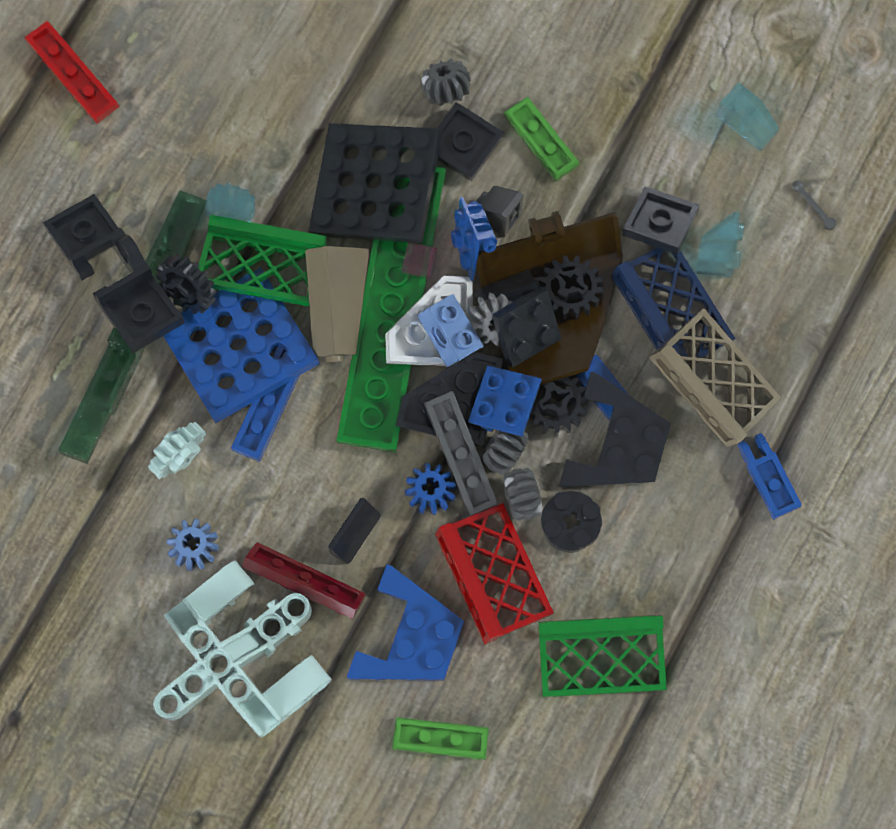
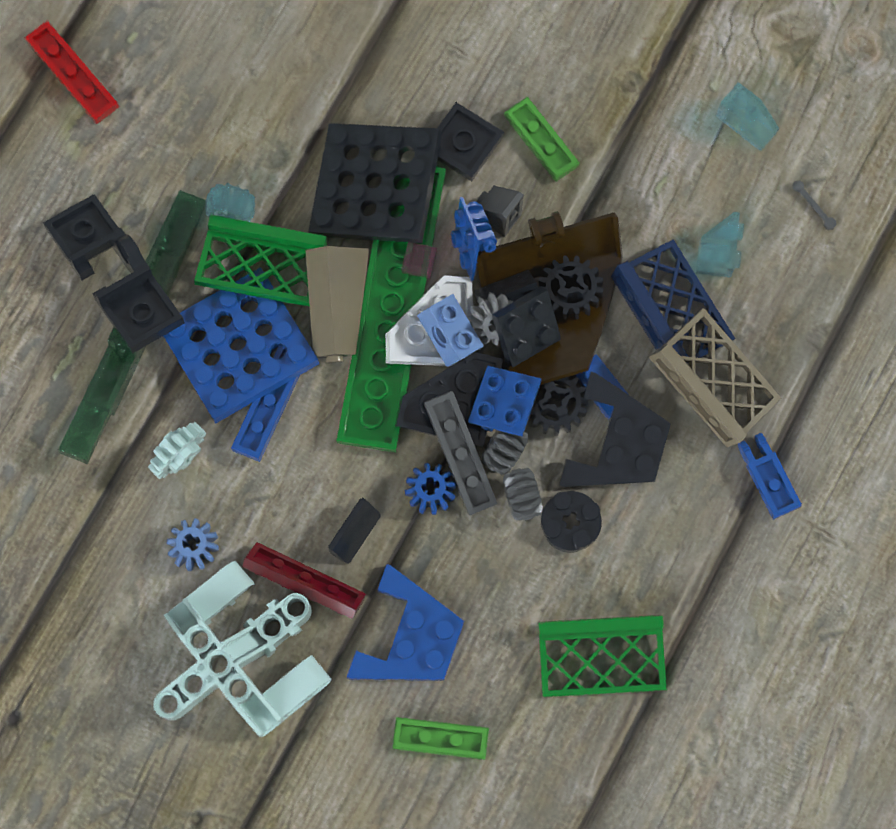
black gear [155,254,217,314] -> none
dark grey gear [421,59,471,106] -> none
red fence [435,503,554,645] -> none
black plate [622,186,700,255] -> none

